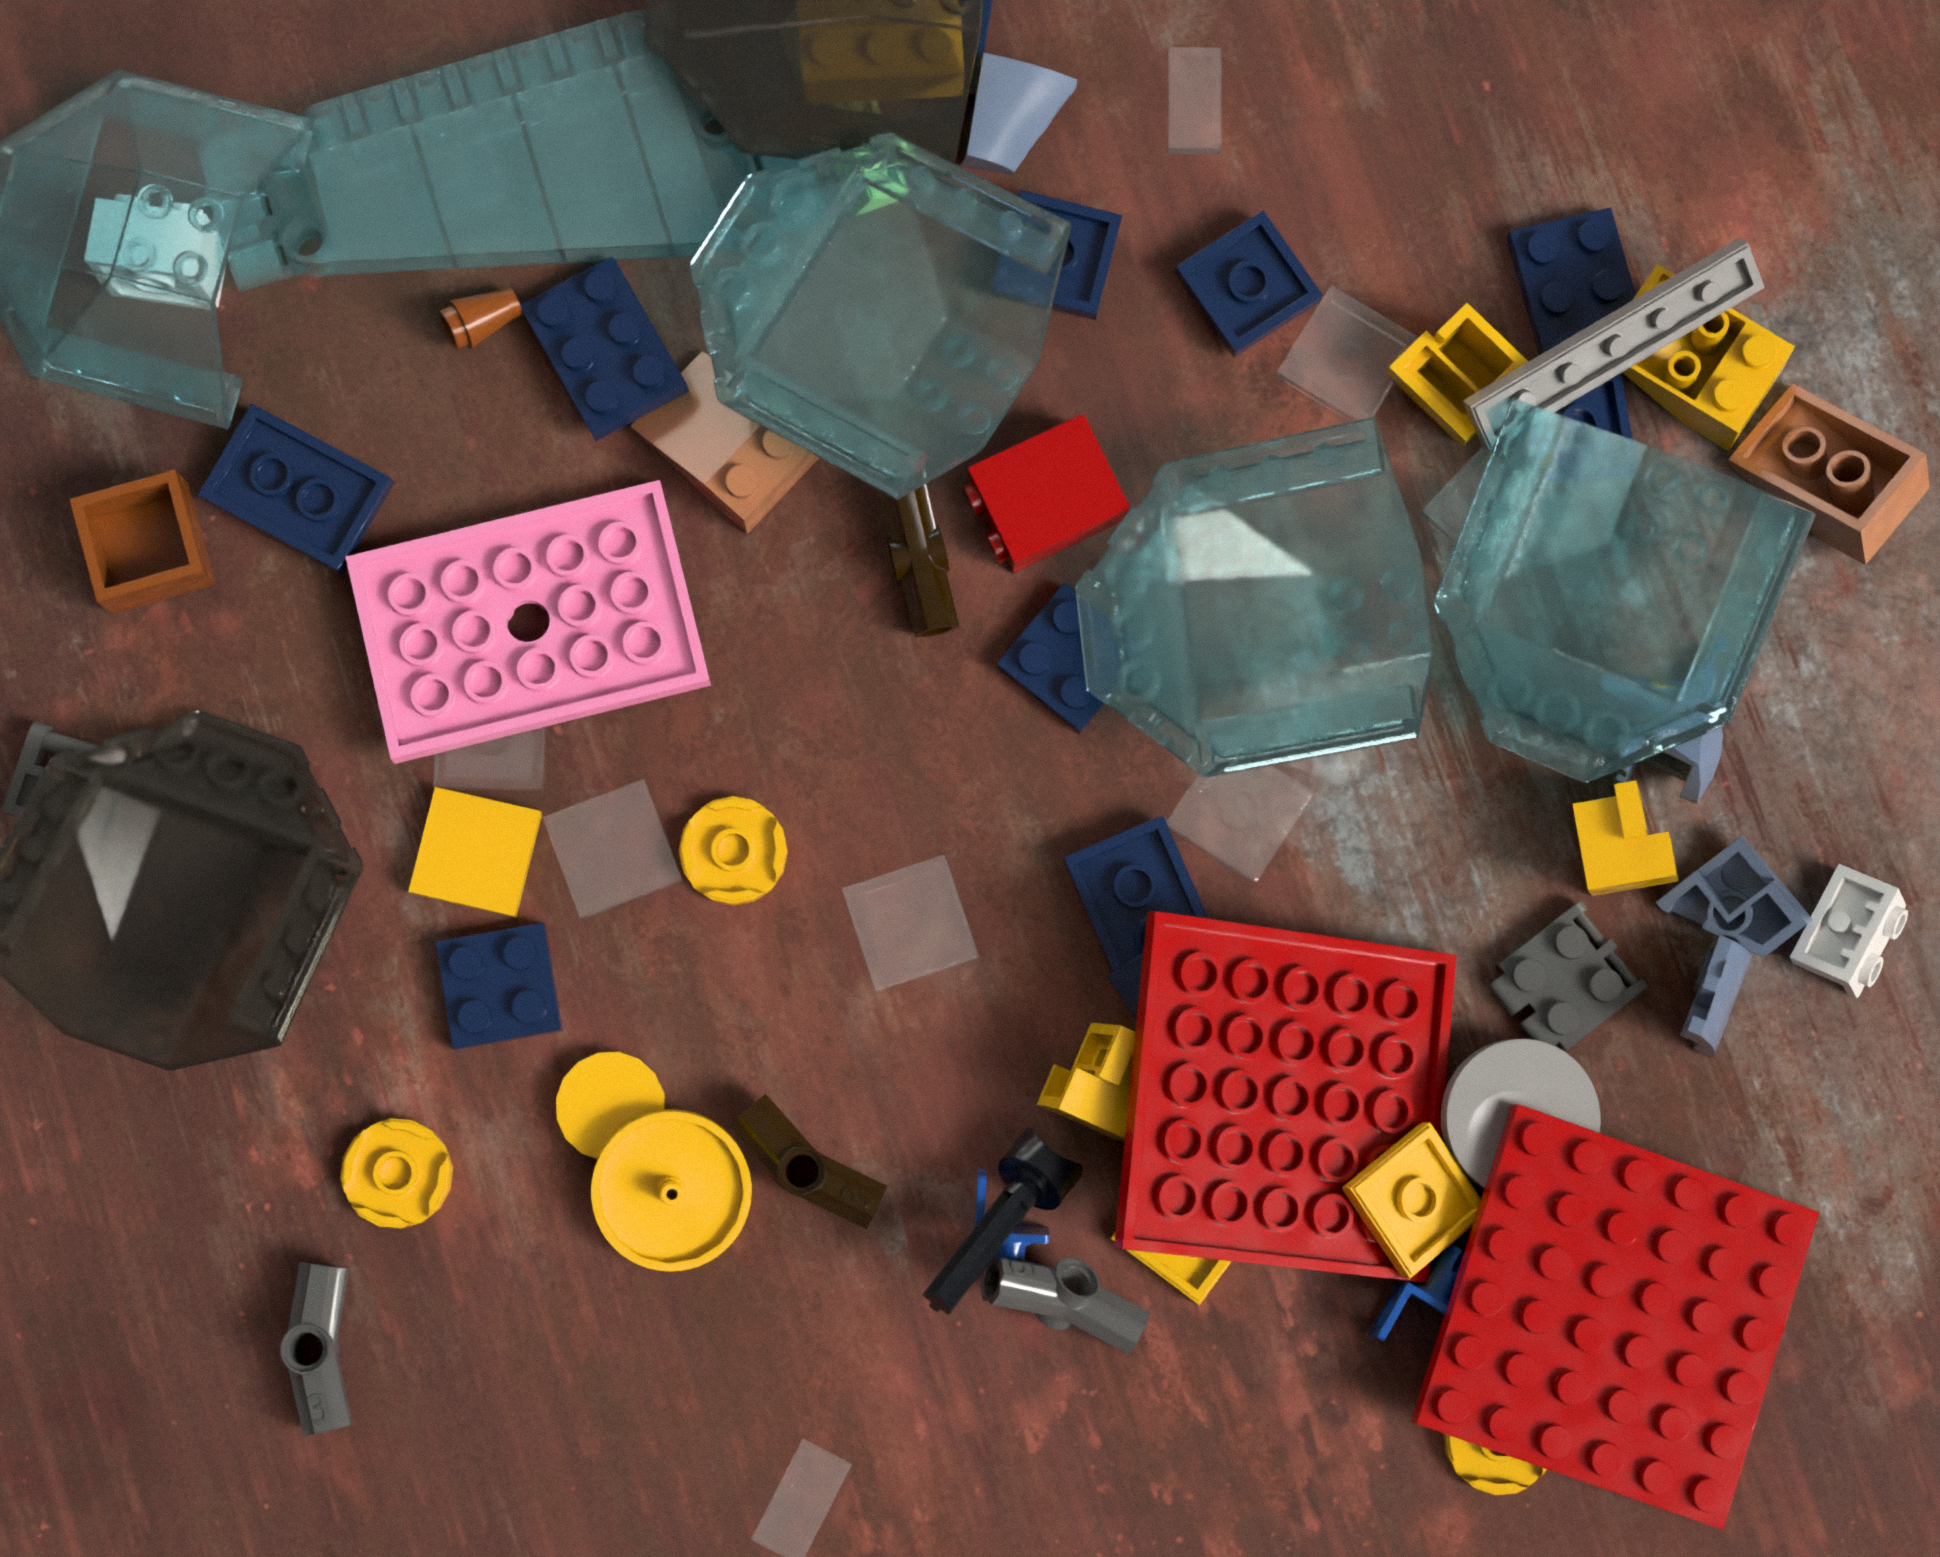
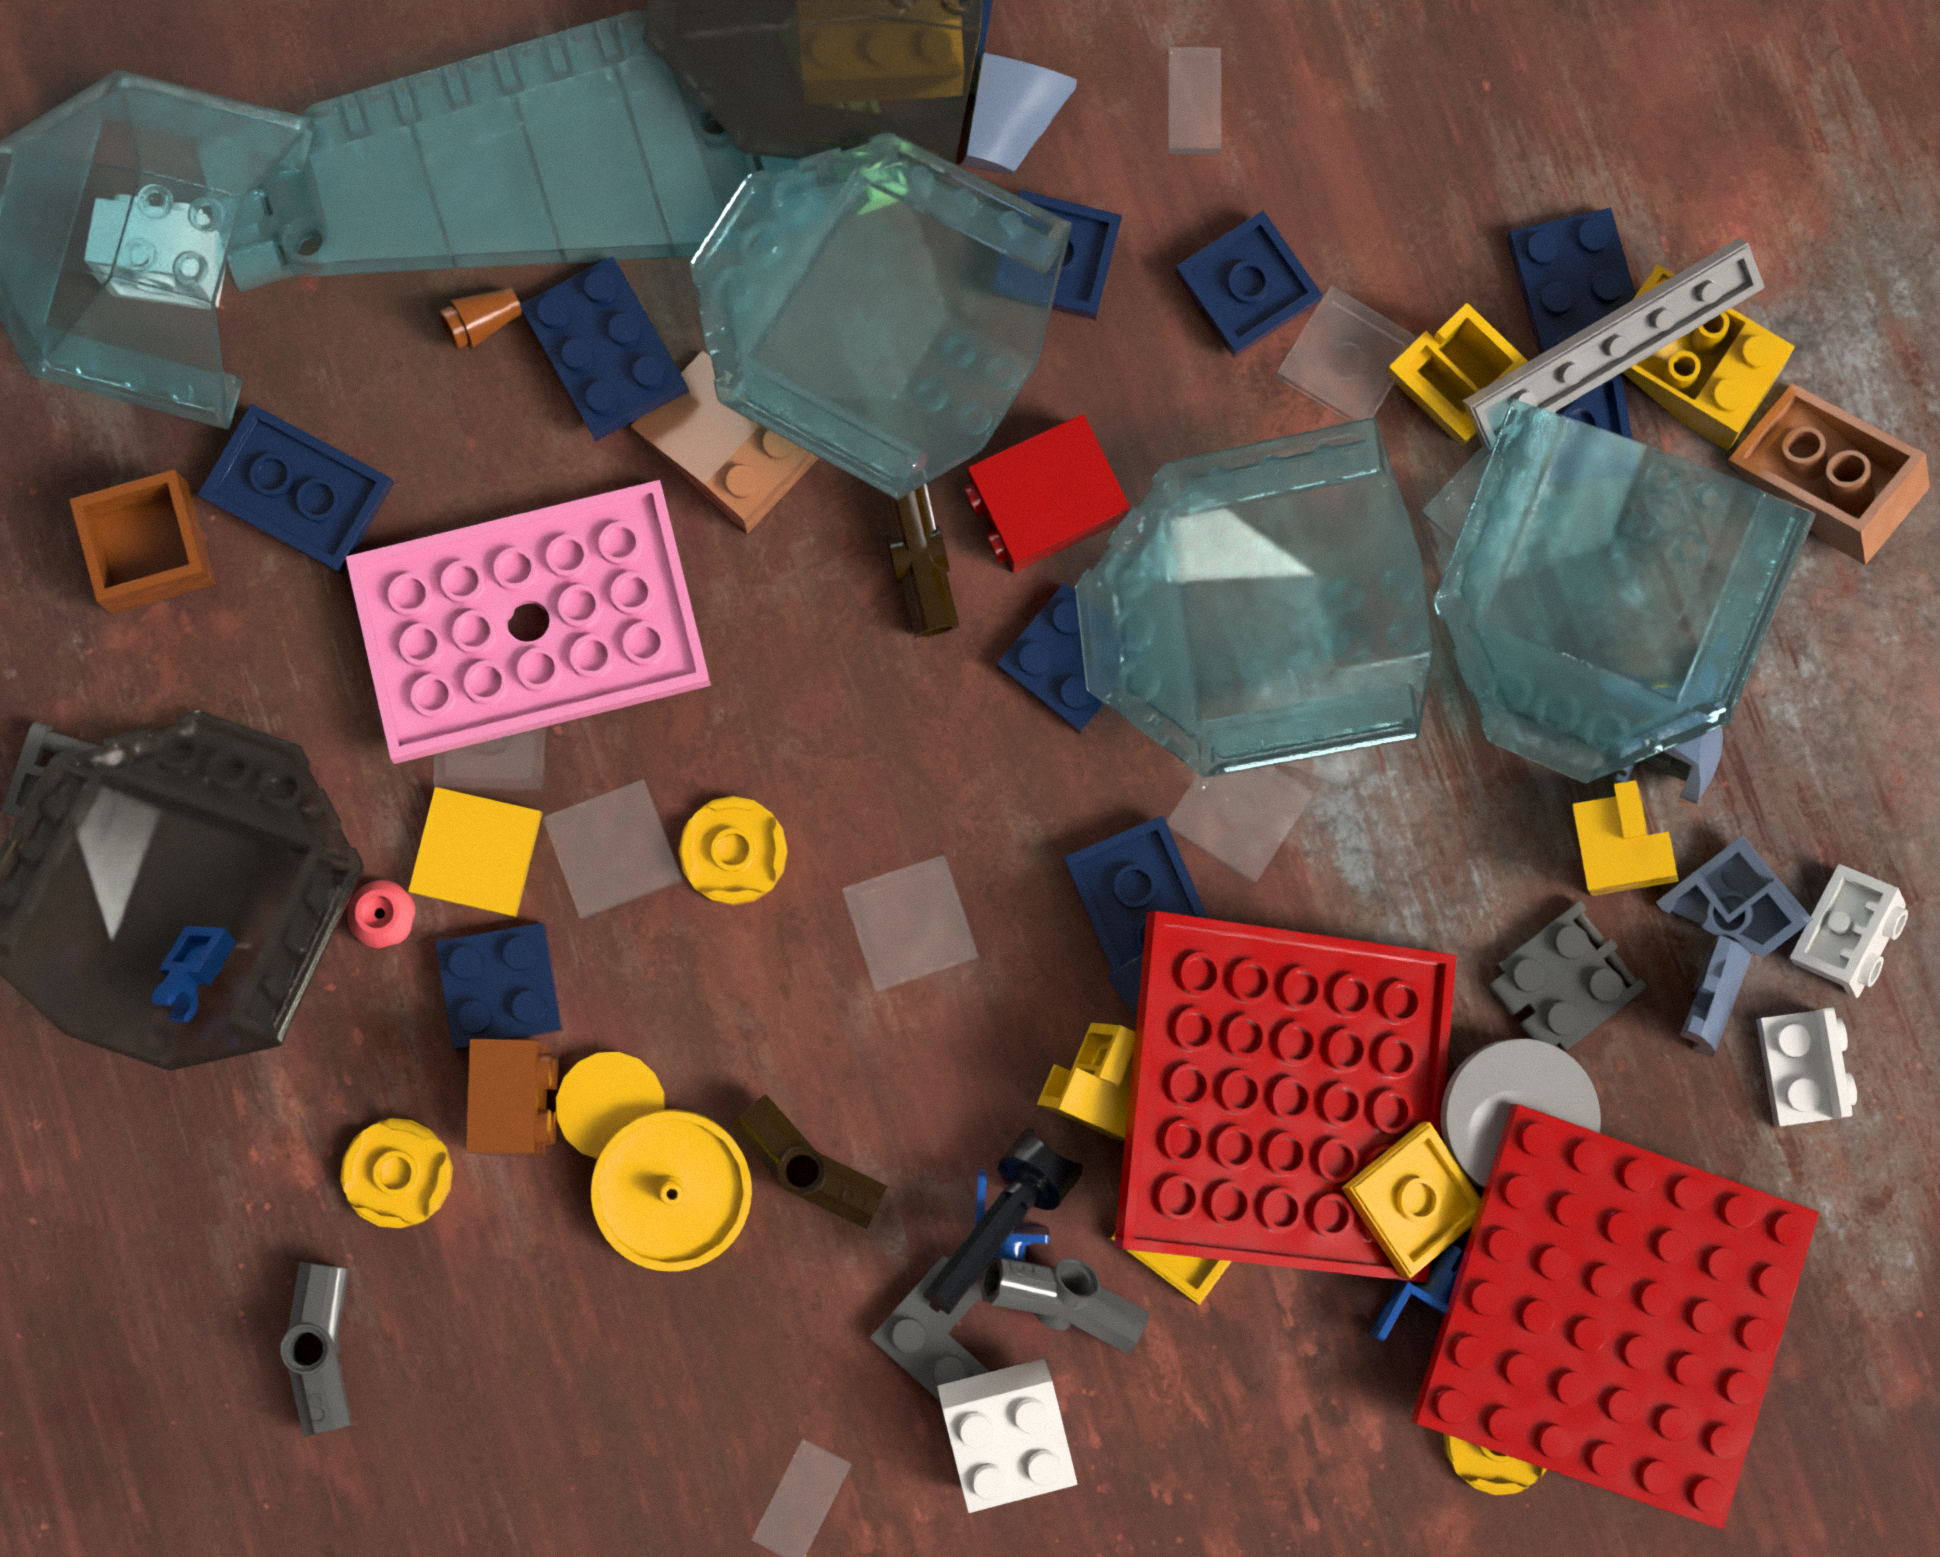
none -> blue plate [151,926,237,1023]
none -> coral plate [347,880,416,949]
none -> dark orange brick [466,1039,559,1157]
none -> dark grey plate [870,1255,989,1402]
none -> white brick [937,1358,1078,1513]
none -> white bracket [1756,1007,1857,1127]

